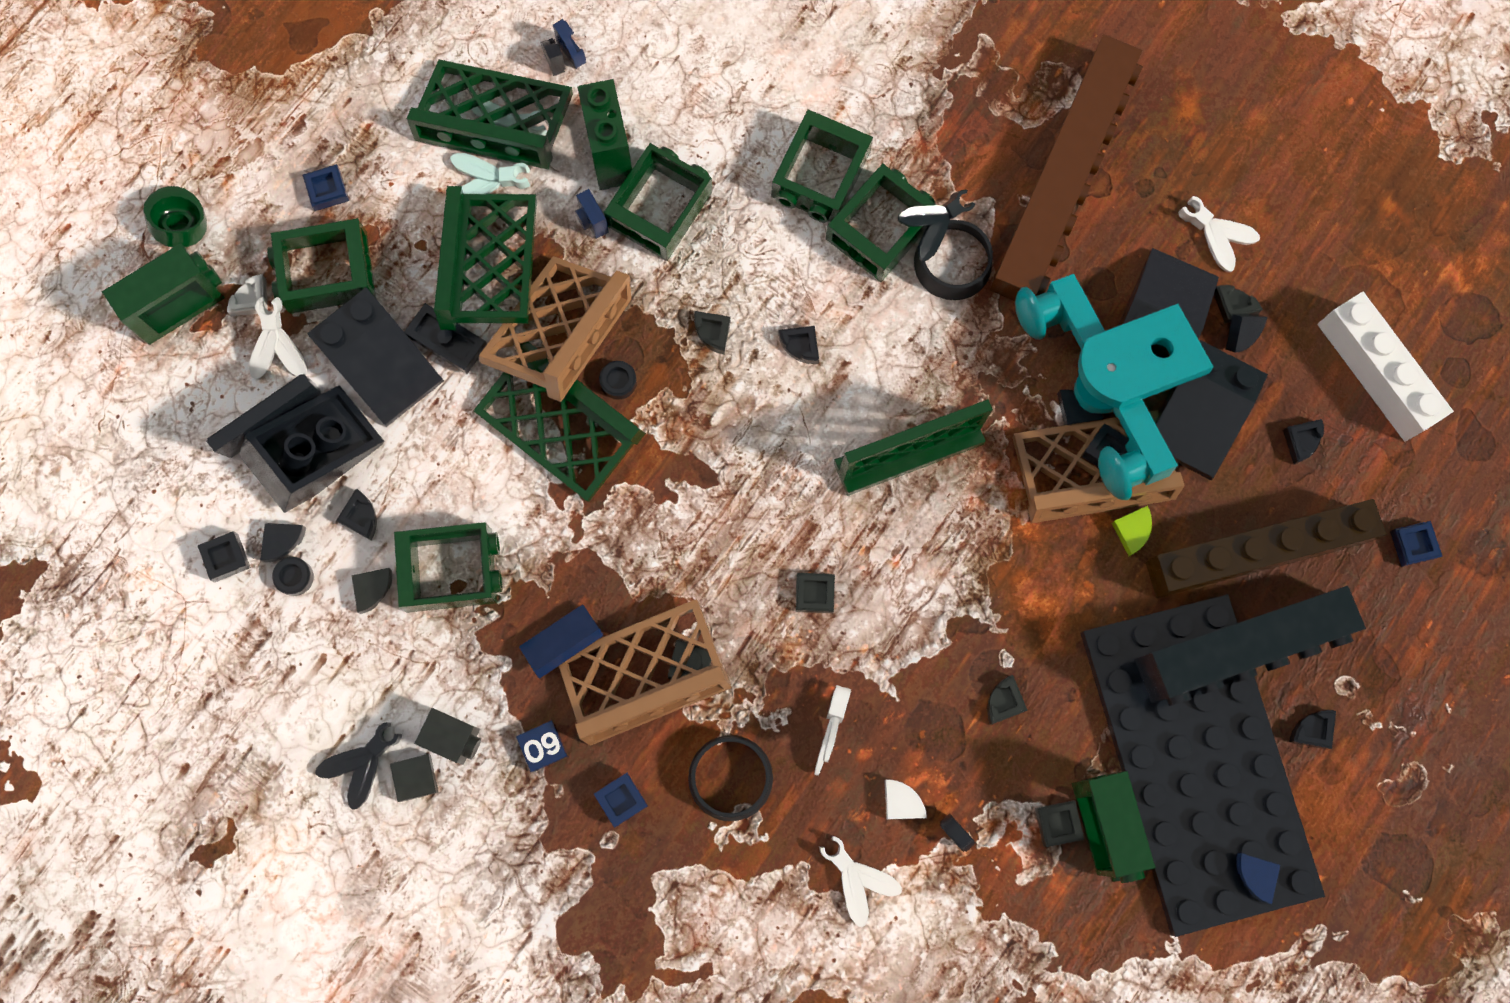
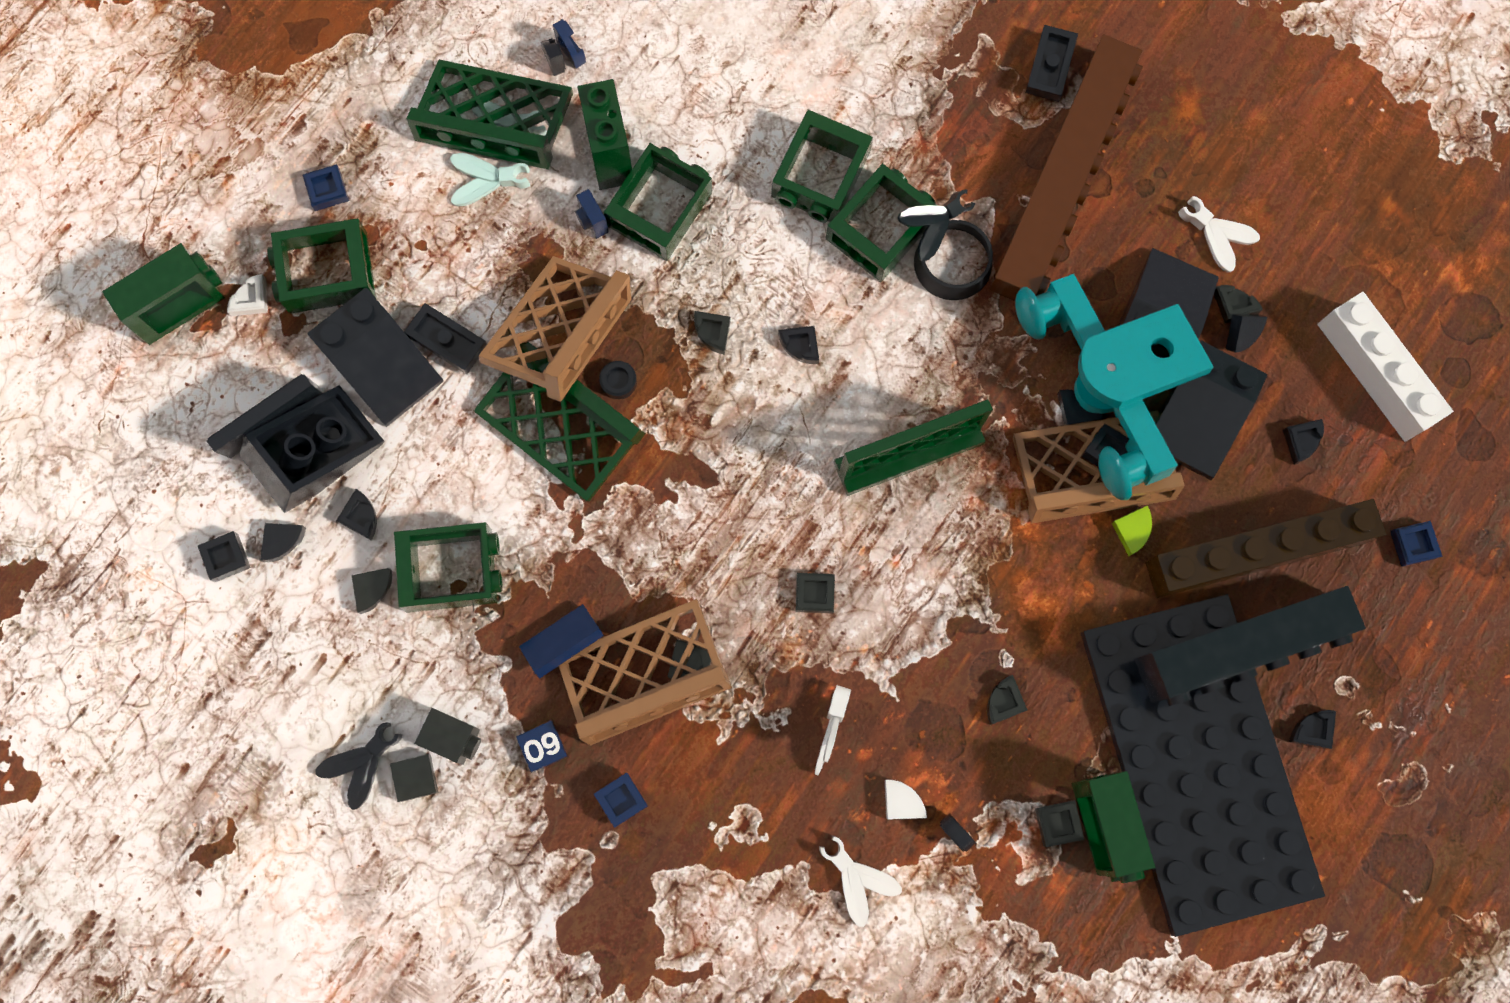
dark green hat [143,186,207,247] -> none
white piece [249,297,307,379] -> none
black tile [272,557,314,596] -> none
dark green fence [434,186,537,330] -> none
black tyre [688,735,773,821] -> none
dark blue tile [1236,853,1280,904] -> none
none -> black plate [1025,25,1078,102]

